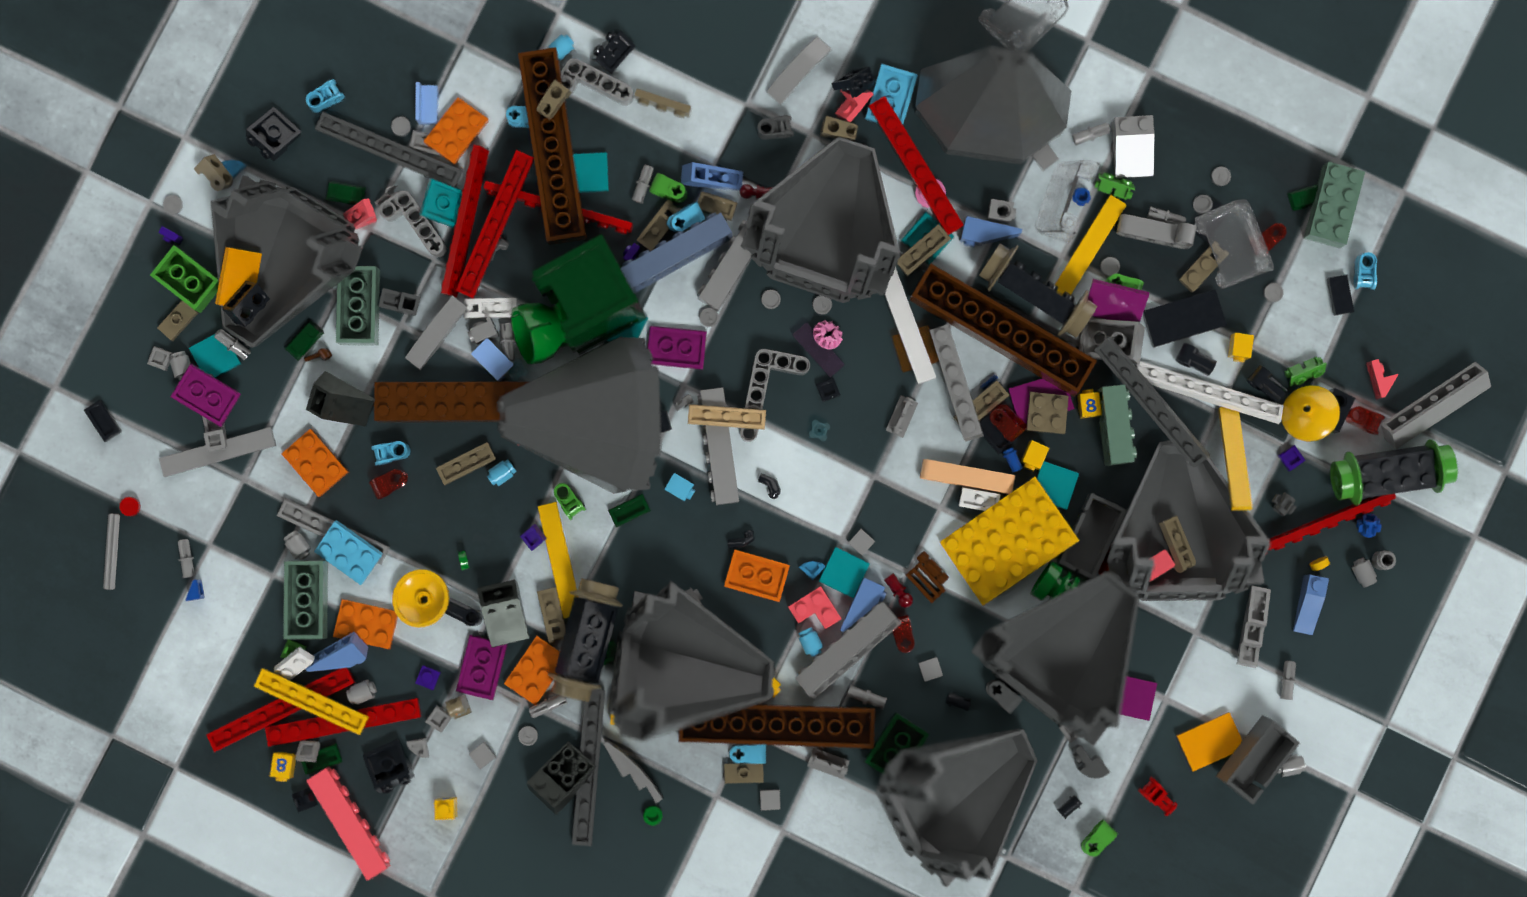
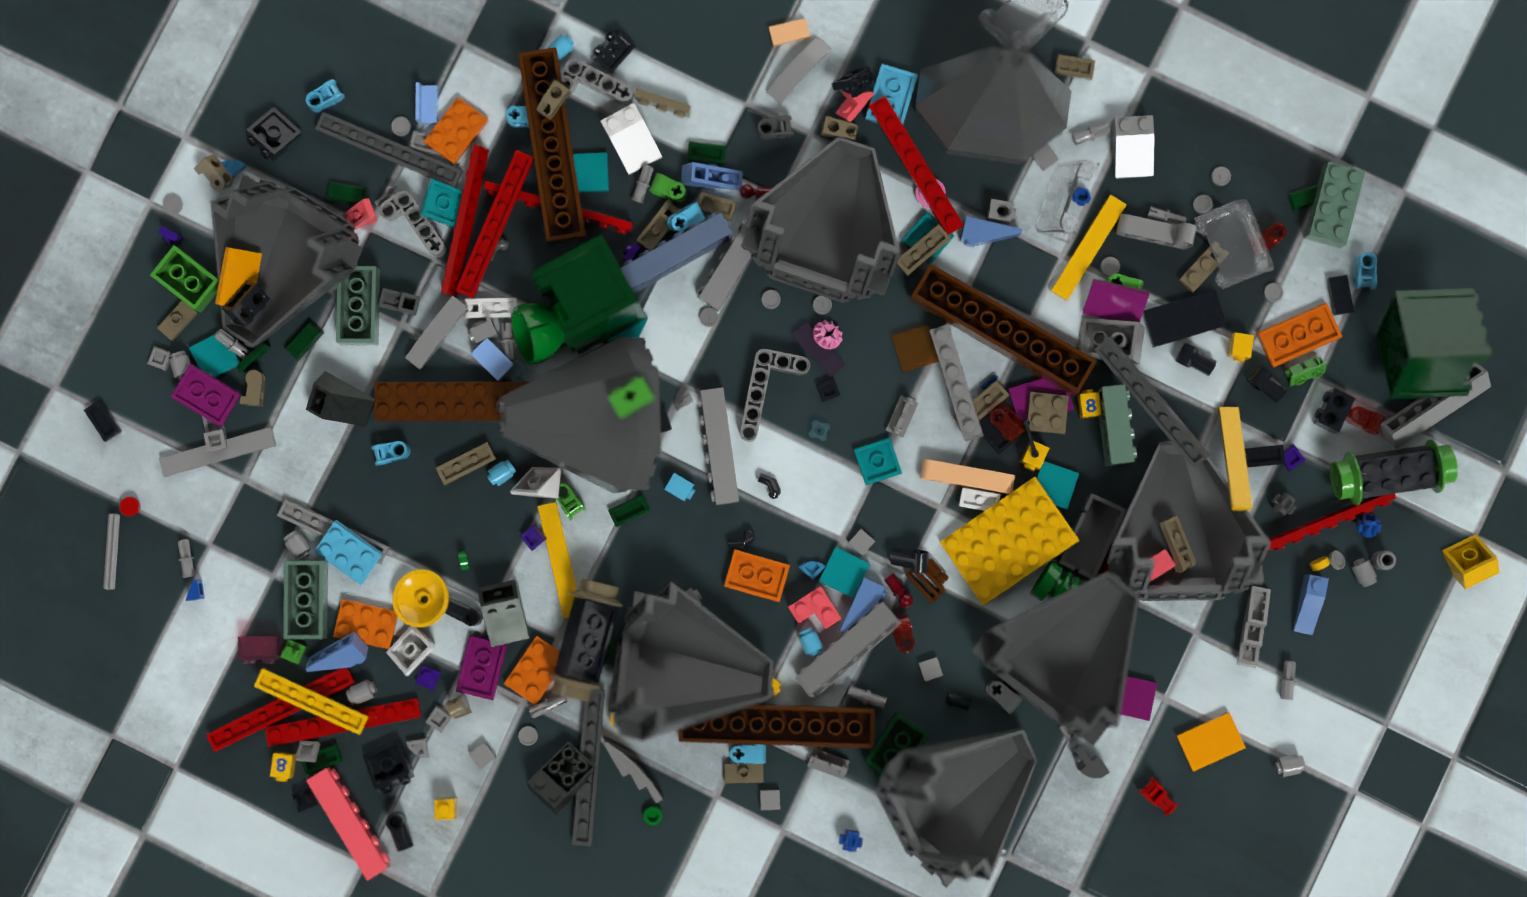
white plate [274,647,315,680] -> none
orange plate [281,429,349,497] -> none
reddish brown hand [304,348,332,362] -> none
clear red piece [369,469,408,500] -> none
dark tan plate [537,587,566,644] -> none
magenta tile [647,326,707,370] -> none
tan tile [688,404,766,430] -> none
white tile [885,268,936,385] -> none
brick [979,243,1097,338] -> none
blue pin [1003,447,1023,473] -> none
black pin [1057,795,1082,819] -> none
bright green piece [1081,819,1118,857] -> none
bright green hinge [1094,172,1135,200] -> none
white tile [1135,361,1284,424] -> none
dark grey piece [1216,715,1300,805] -> none
yellow dish [1281,385,1340,442] -> none
coral slope [1366,359,1398,400] -> none
none -> dark green tile [237,343,271,373]
none -> clear pink brick [237,636,281,664]
none -> dark tan leg [240,370,266,407]
none -> black piece [385,811,414,852]
none -> white slope [386,626,435,676]
none -> white slope [510,467,561,498]
none -> white slope [601,103,662,175]
none -> bright green brick [608,376,656,419]
none -> dark green tile [687,141,727,165]
none -> light nougat tile [769,18,810,47]
none -> blue gear [839,830,863,852]
none -> teal tile [853,437,902,486]
none -> black piece [889,547,929,573]
none -> black hinge [1022,419,1039,458]
none -> dark tan plate [1054,54,1095,80]
none -> black tile [1245,445,1285,468]
none -> orange tile [1256,303,1343,368]
none -> light grey piece [1329,550,1345,570]
none -> dark green container [1376,288,1492,399]
none -> yellow slope [1442,534,1499,590]

